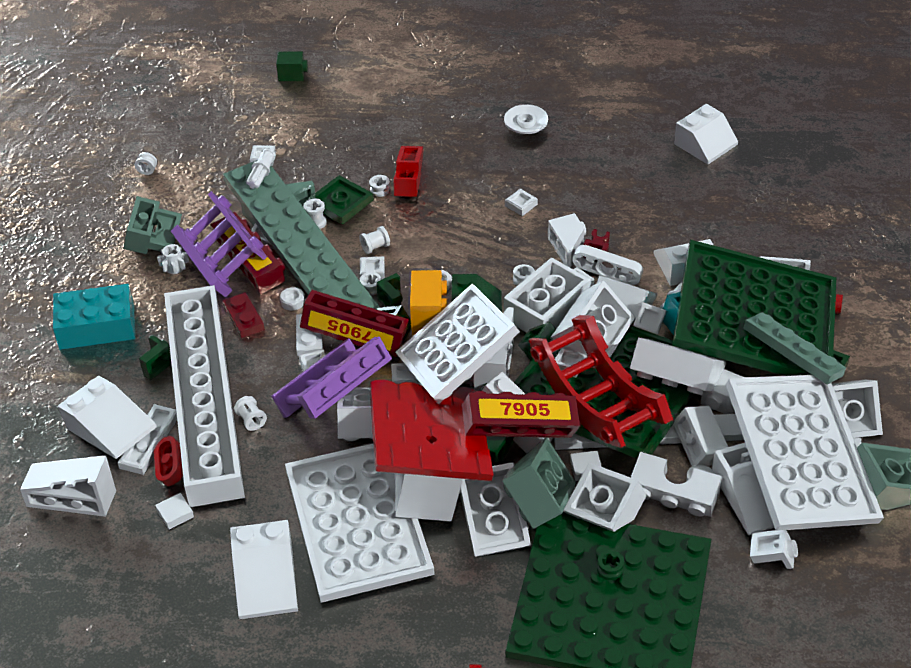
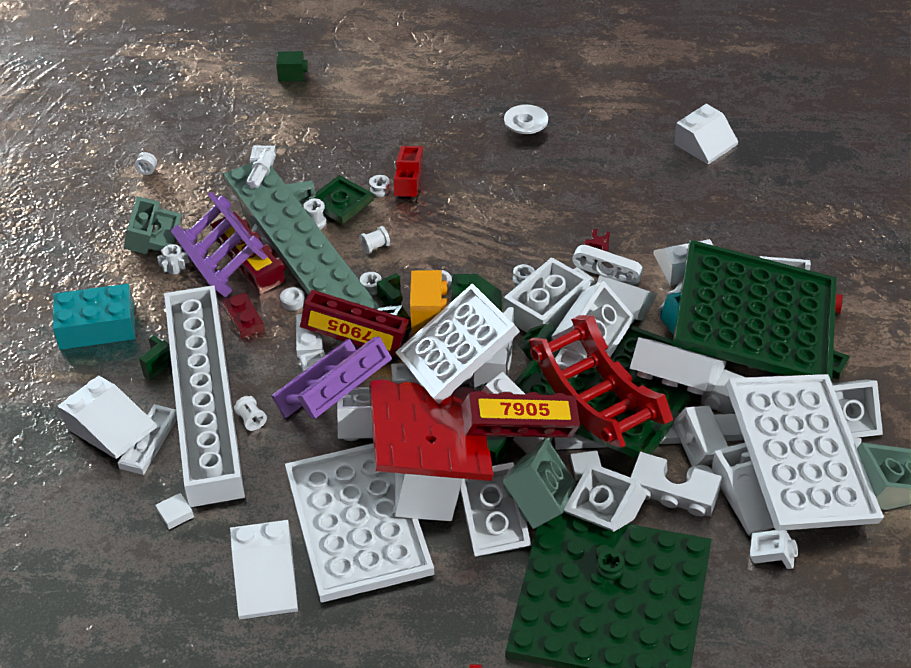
white wedge [20,456,116,517] -> none
red plate [154,436,183,486] -> none
white tile [360,256,385,279] -> none
white tile [505,189,538,216] -> none
white slope [548,213,586,267] -> none
white tile [633,302,667,335] -> none
sand green plate [743,312,846,385] -> none

